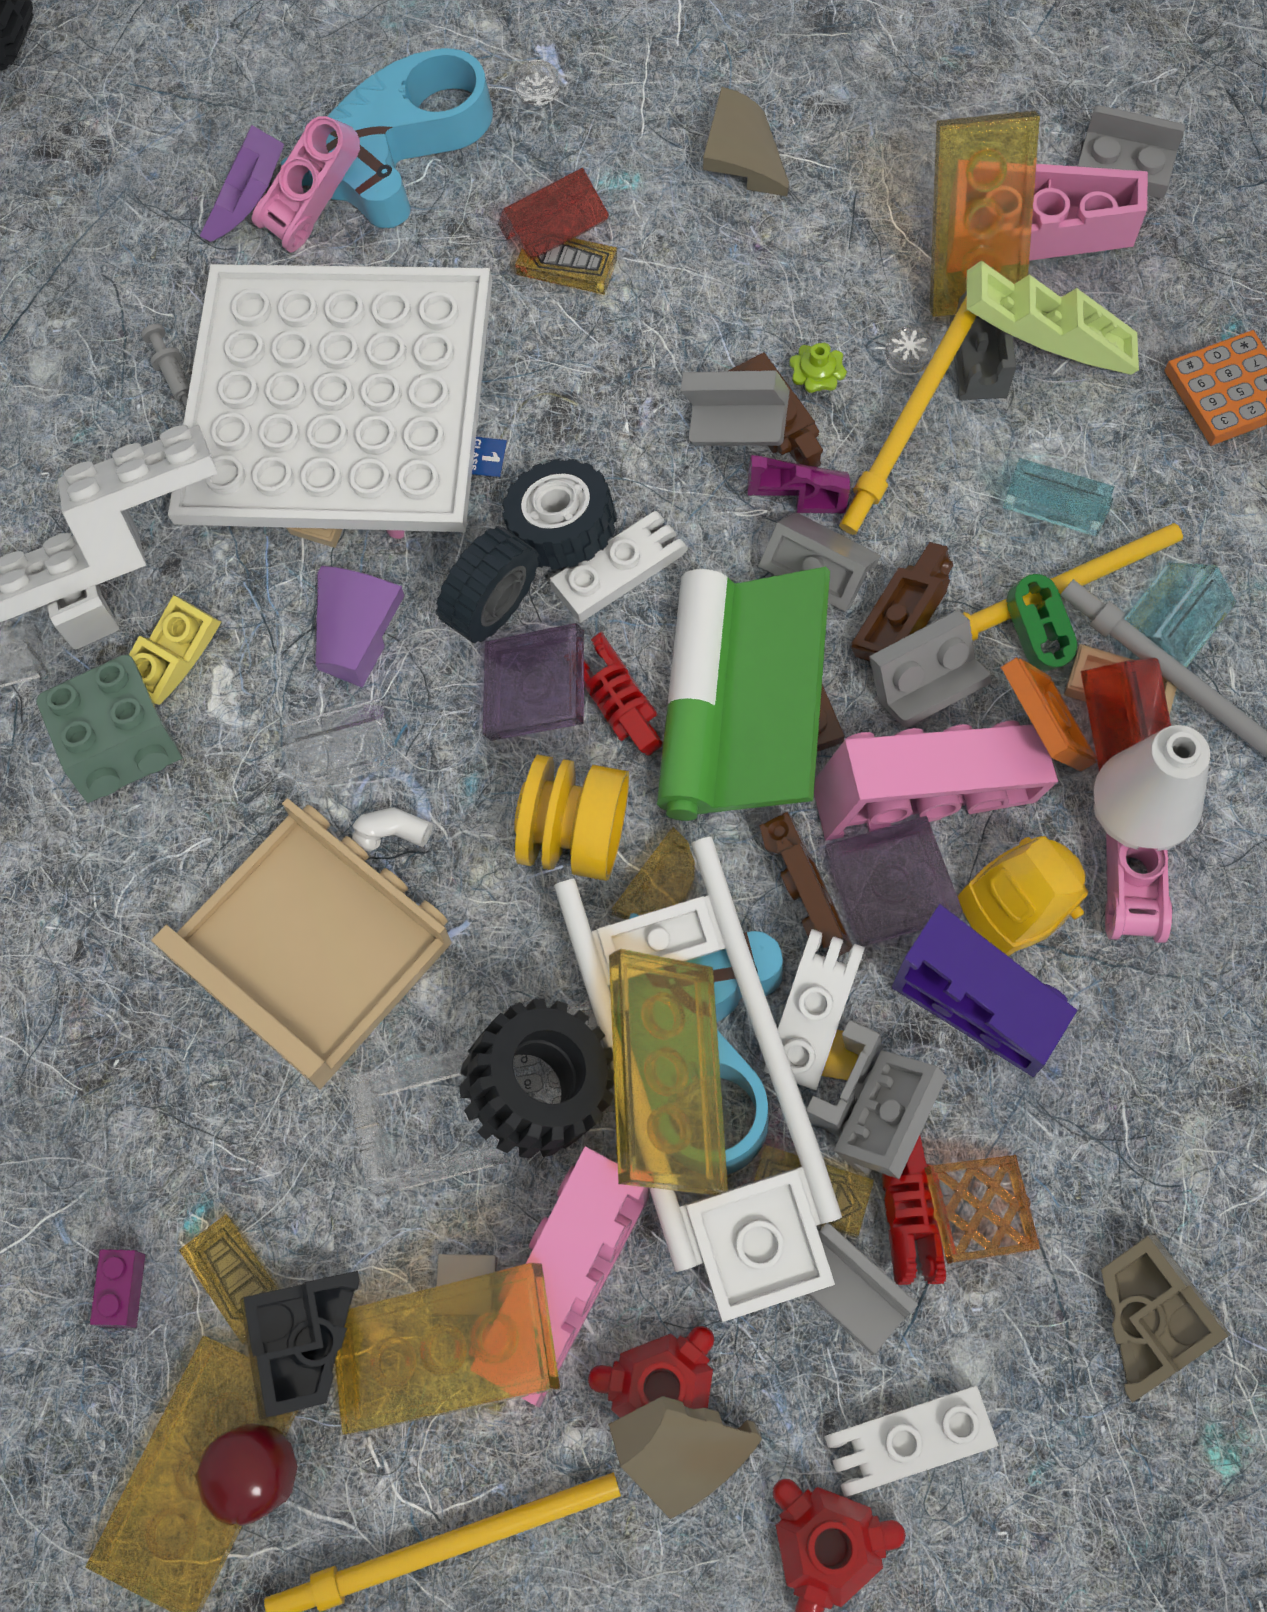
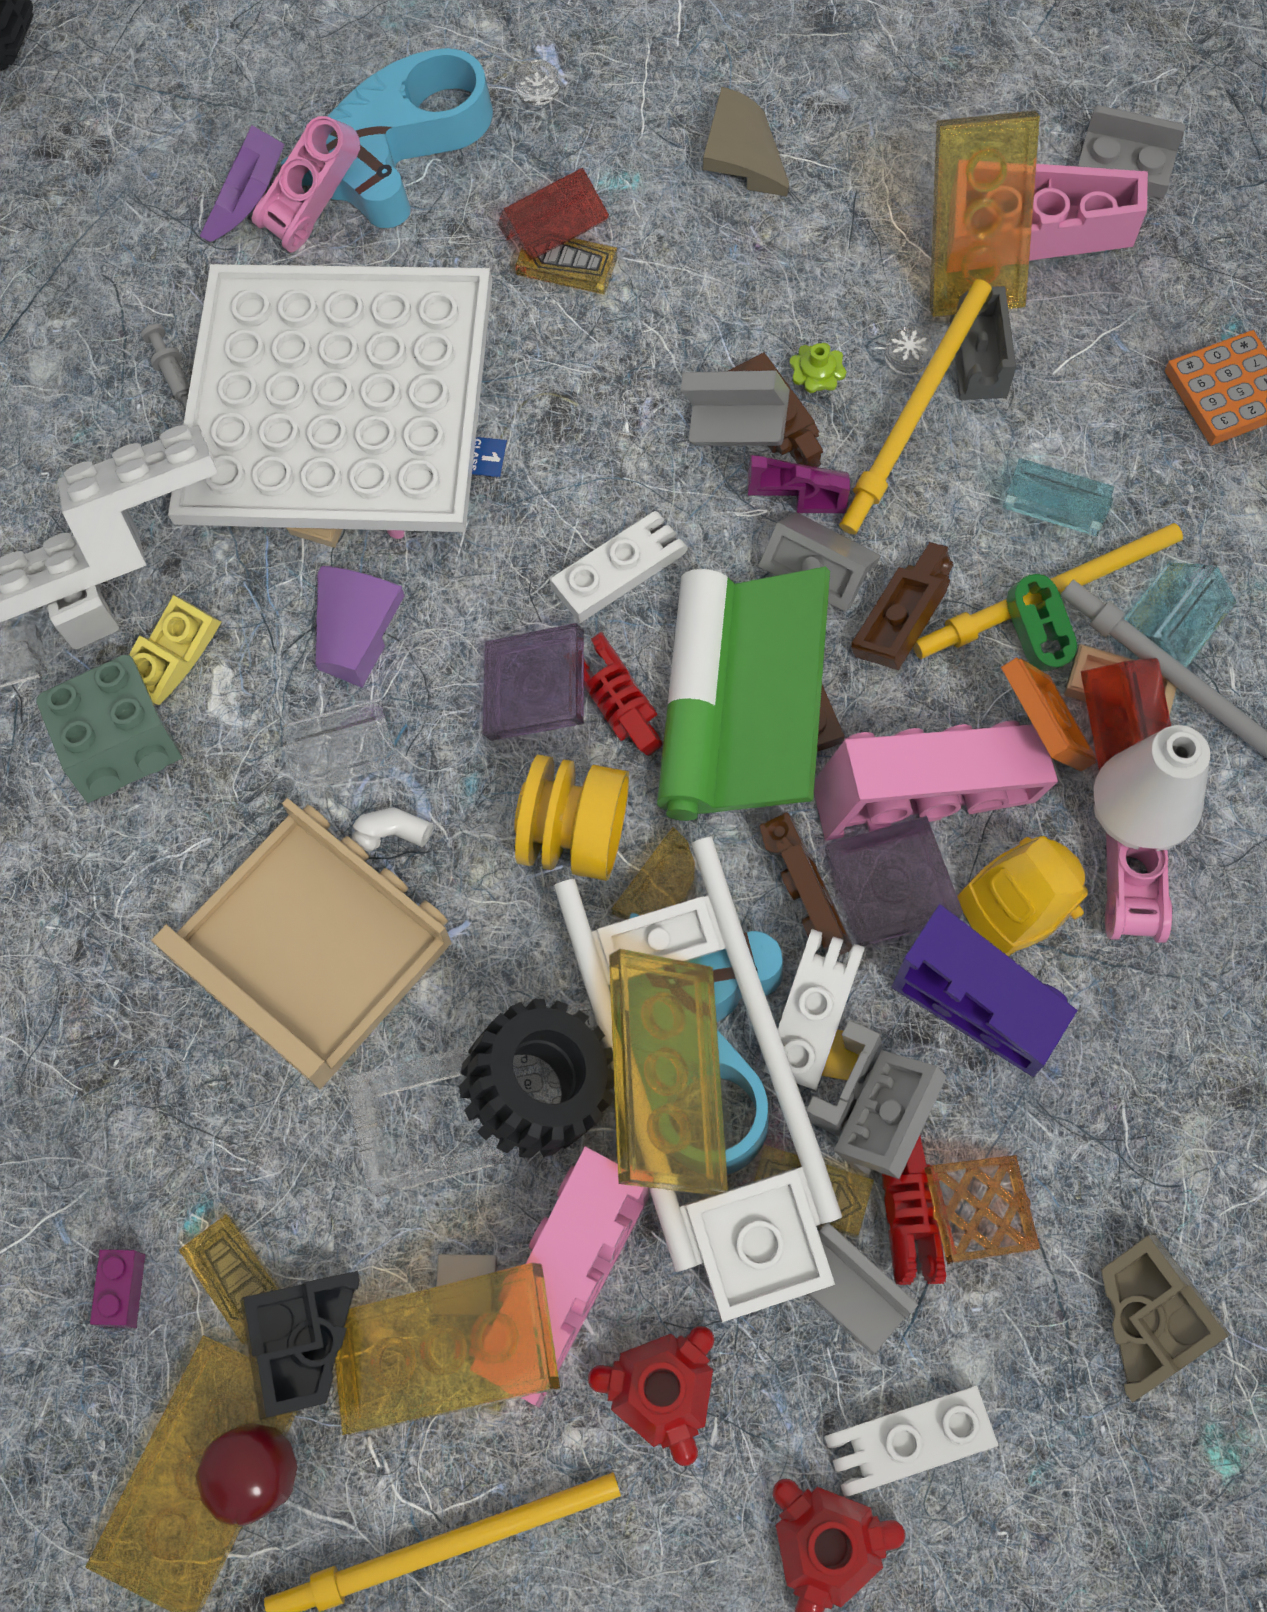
black wheel [436,526,539,643] -> none
black wheel [502,459,617,569] -> none
dark tan slope [608,1396,762,1519] -> none
light grey bracket [869,610,991,727] -> none
yellowish green slope [967,261,1139,375] -> none

